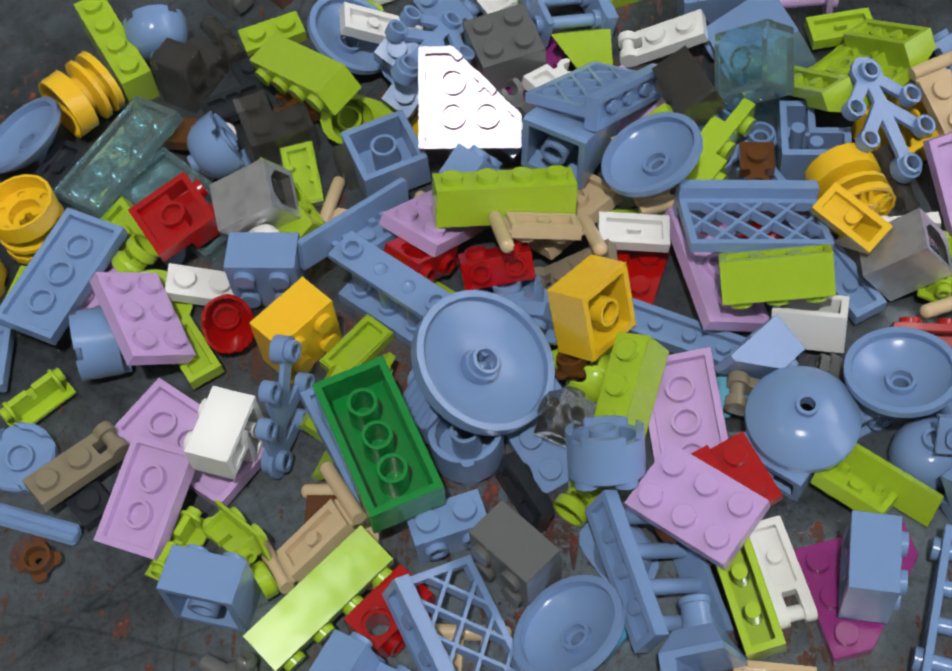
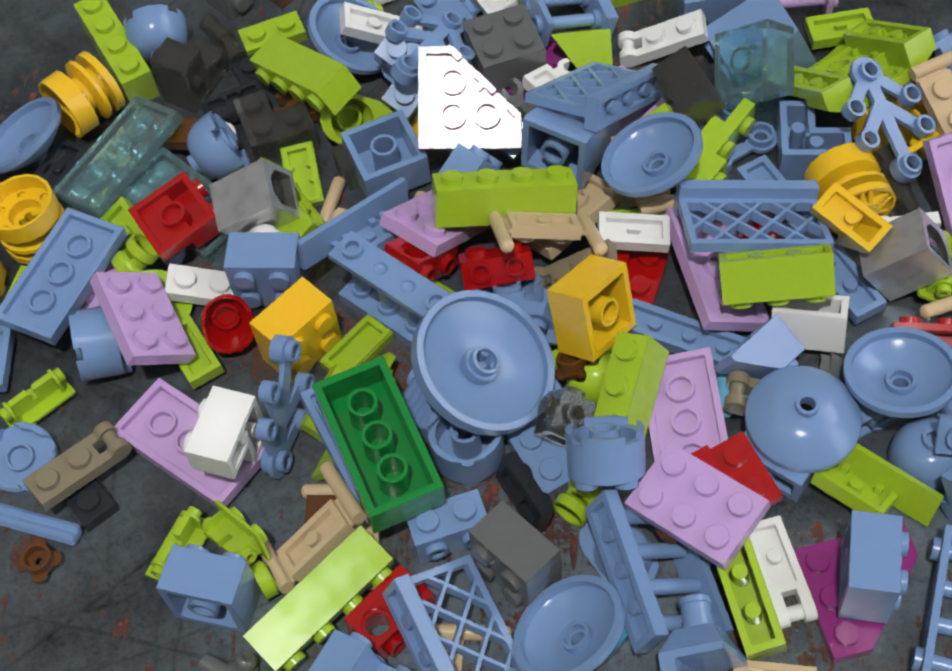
lavender plate [94,434,196,560] -> none
reddish brown plate [738,142,775,180] -> none

